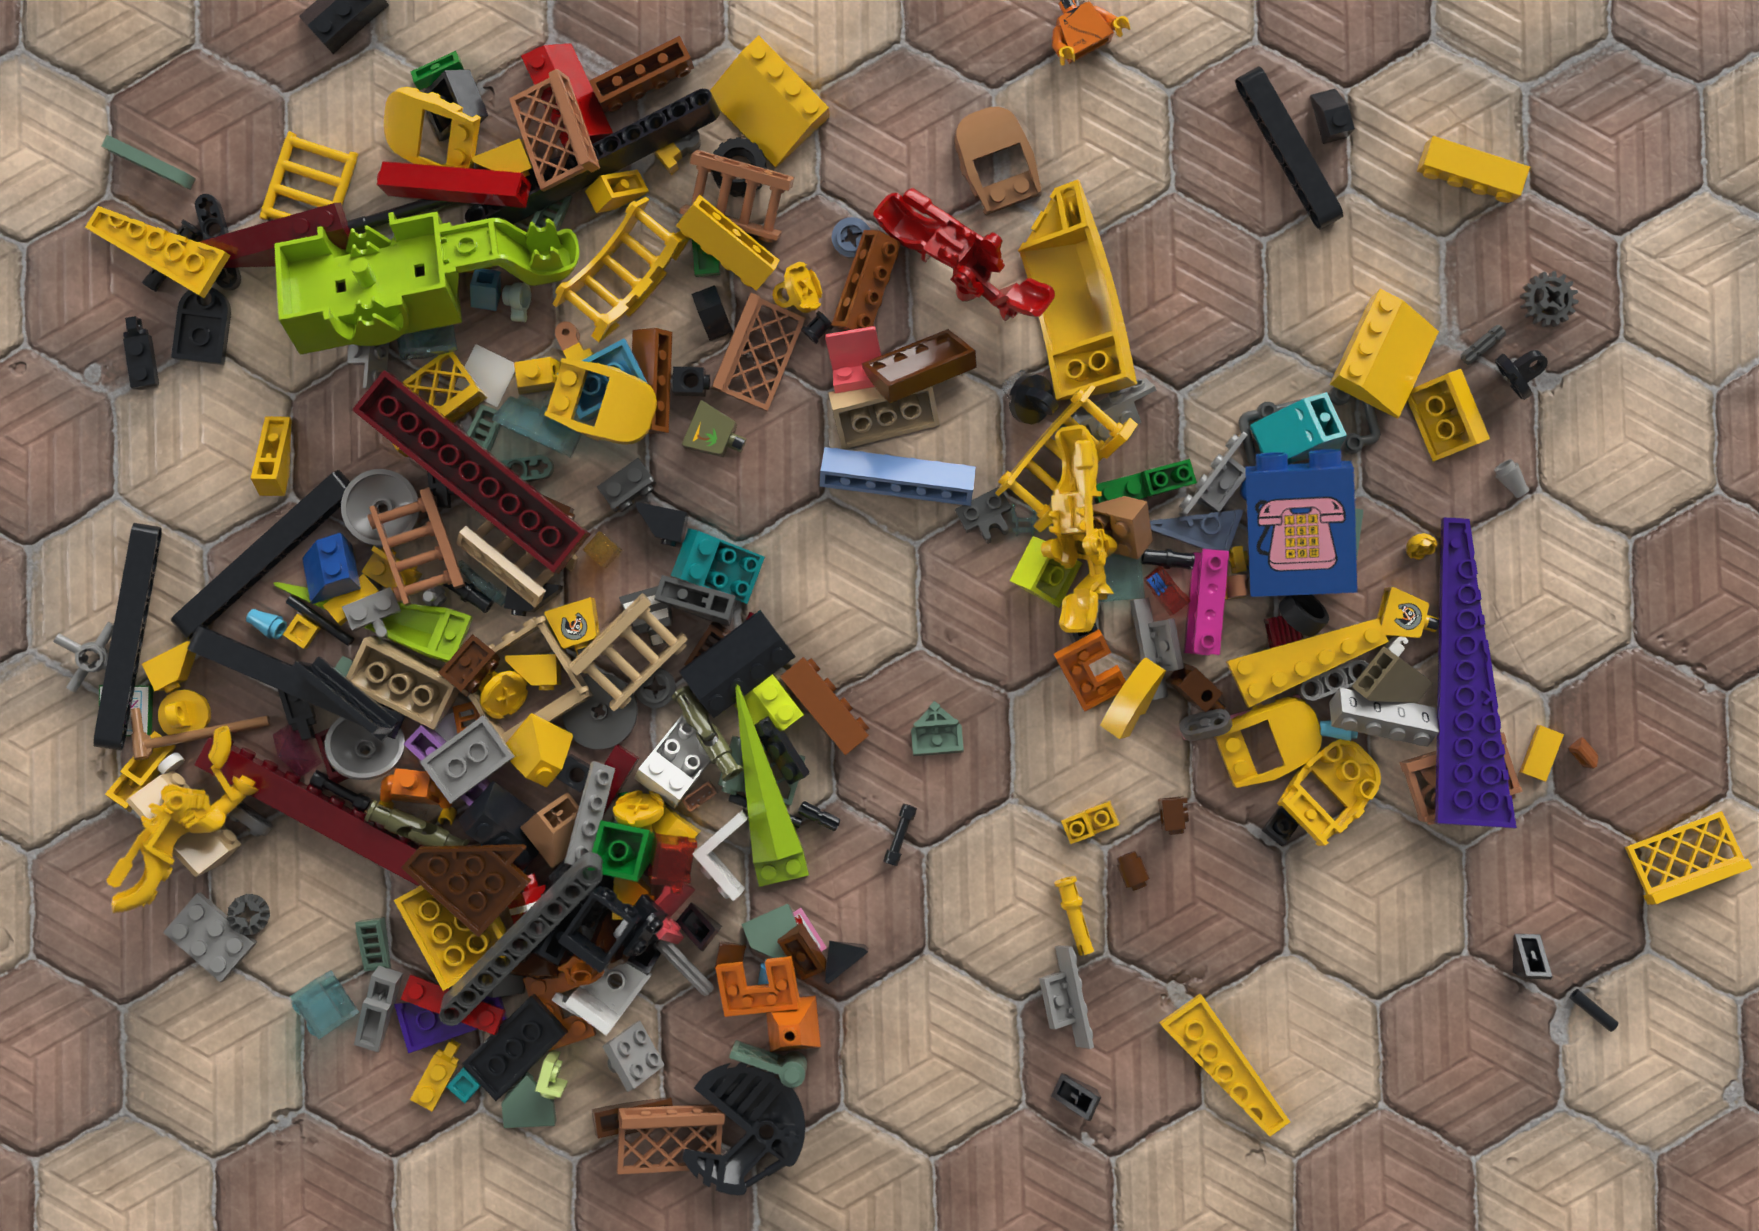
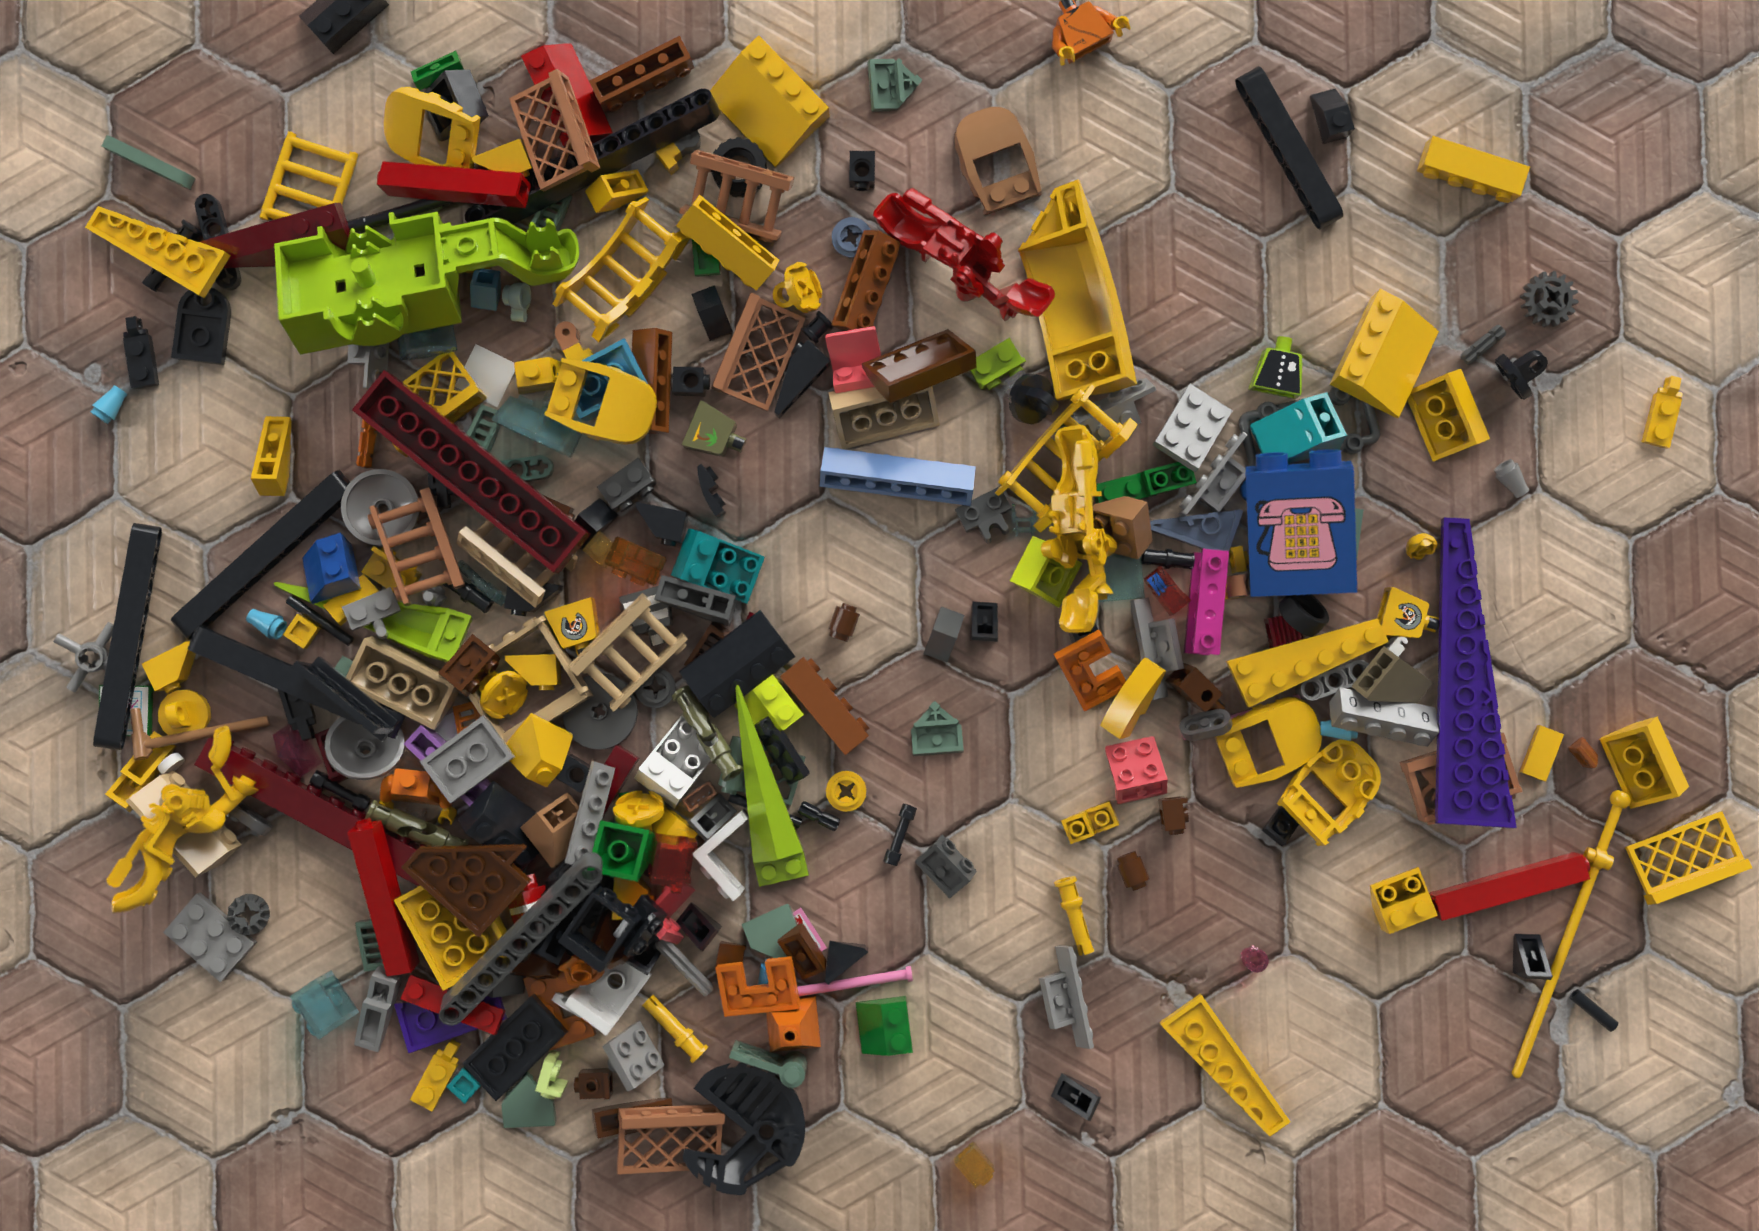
none -> medium azure cone [90,385,128,424]
none -> red brick [347,818,420,977]
none -> orange axle [356,420,376,468]
none -> black slope [574,498,619,552]
none -> reddish brown brick [574,1068,613,1099]
none -> clear orange brick [604,536,667,587]
none -> yellow pin [642,994,709,1063]
none -> dark grey slope [688,793,737,841]
none -> black slope [697,464,726,518]
none -> black slope [774,340,831,419]
none -> bright pink bar [798,966,913,997]
none -> yellow gear [826,771,866,812]
none -> reddish brown brick [828,603,860,642]
none -> black brick [849,151,875,191]
none -> green slope [856,996,913,1056]
none -> sand green slope [867,58,922,112]
none -> dark grey bracket [915,835,977,899]
none -> dark grey slope [923,606,965,662]
none -> clear yellow brick [954,1142,995,1188]
none -> lime bracket [970,337,1026,390]
none -> black slope [970,601,998,642]
none -> coral bracket [1105,736,1168,804]
none -> plate [1152,384,1233,472]
none -> clear pink bush [1241,946,1269,973]
none -> torso [1248,336,1302,399]
none -> yellow slope [1370,867,1438,934]
none -> red brick [1429,852,1590,921]
none -> yellow bar [1512,790,1631,1078]
none -> yellow slope [1599,716,1689,809]
none -> yellow hinge [1642,376,1682,449]

